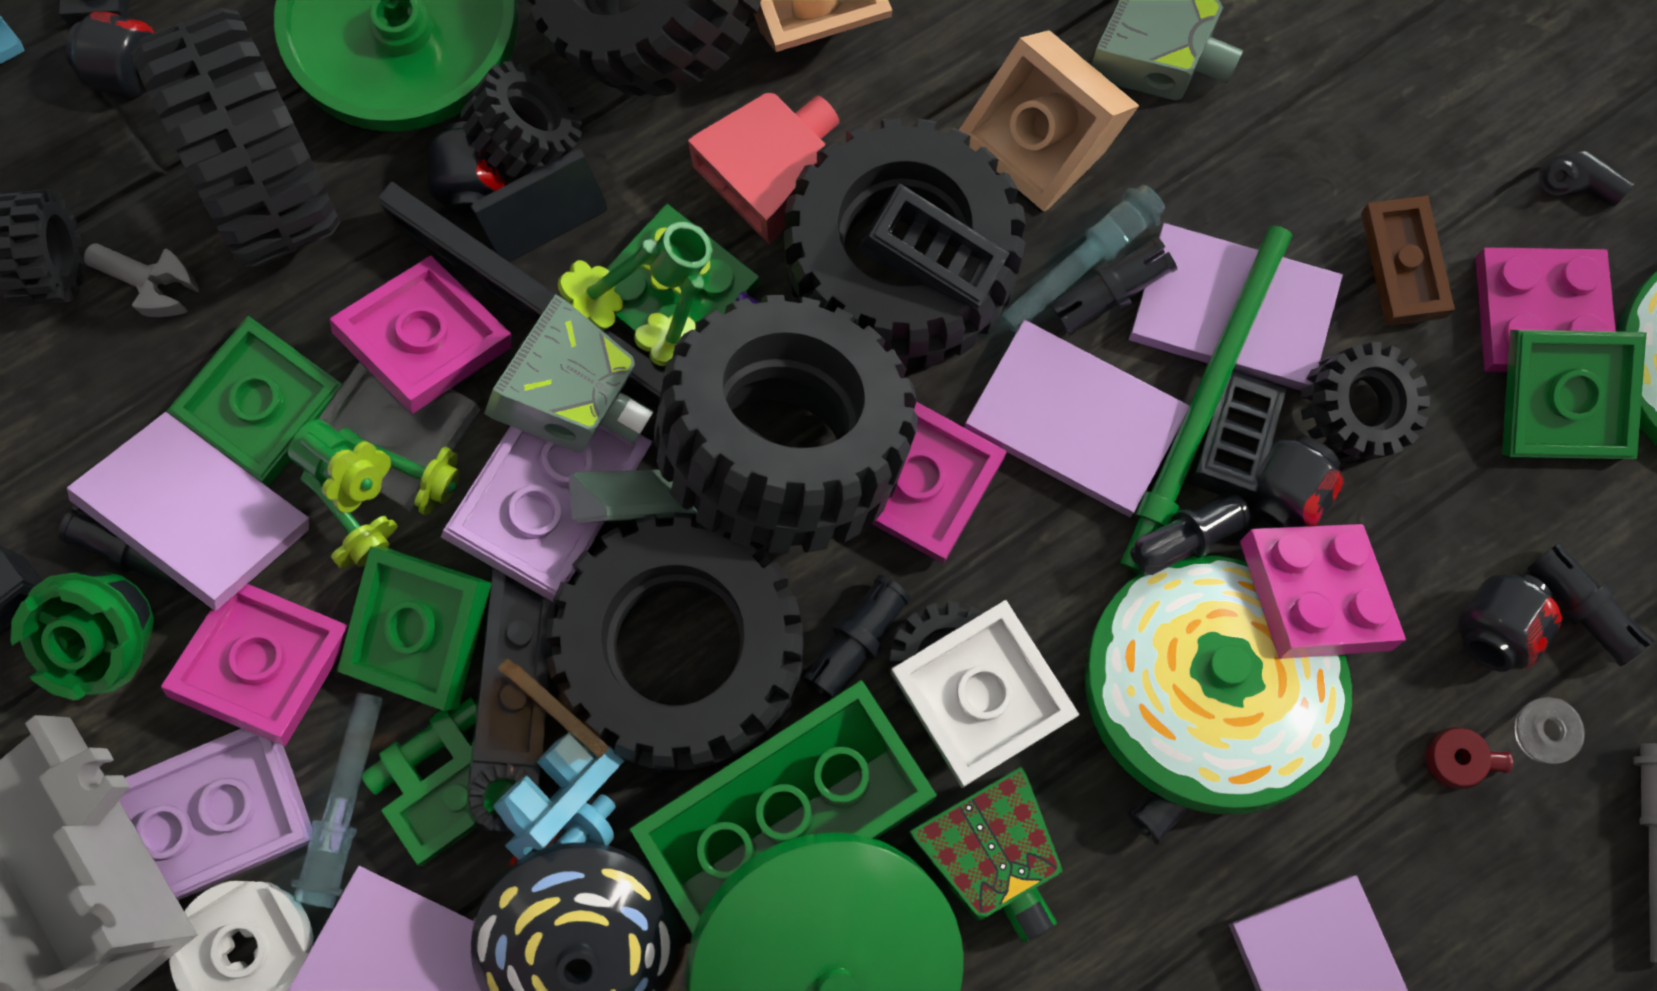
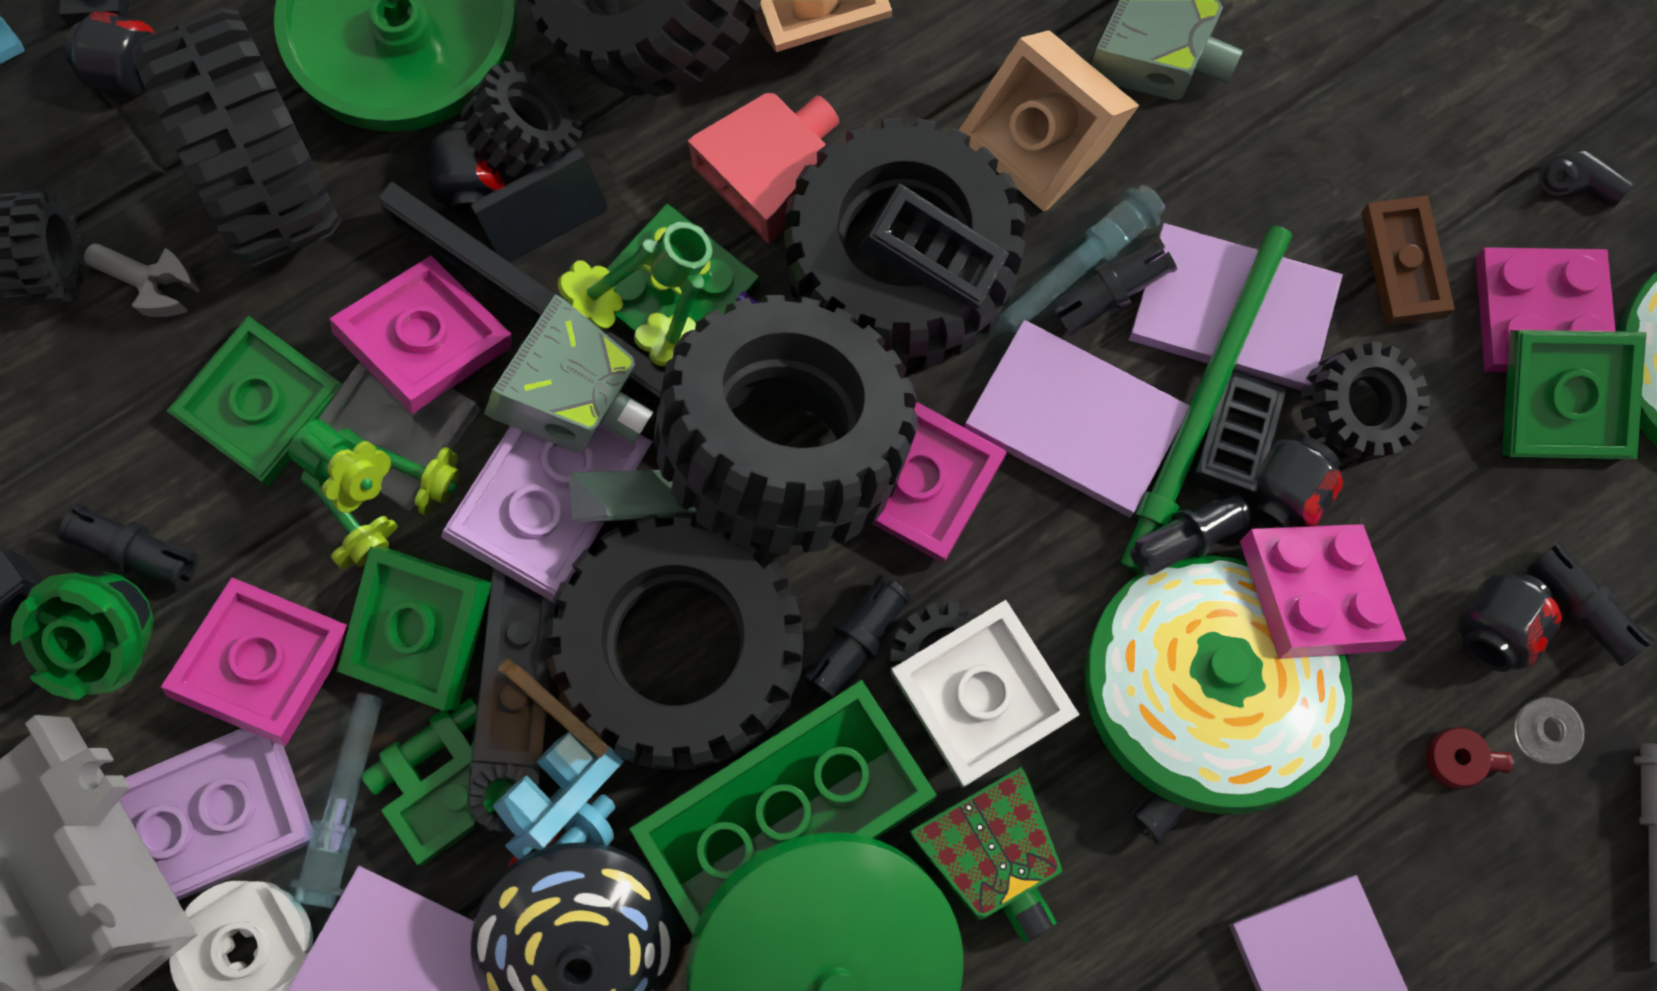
lavender tile [67,412,309,611] -> none

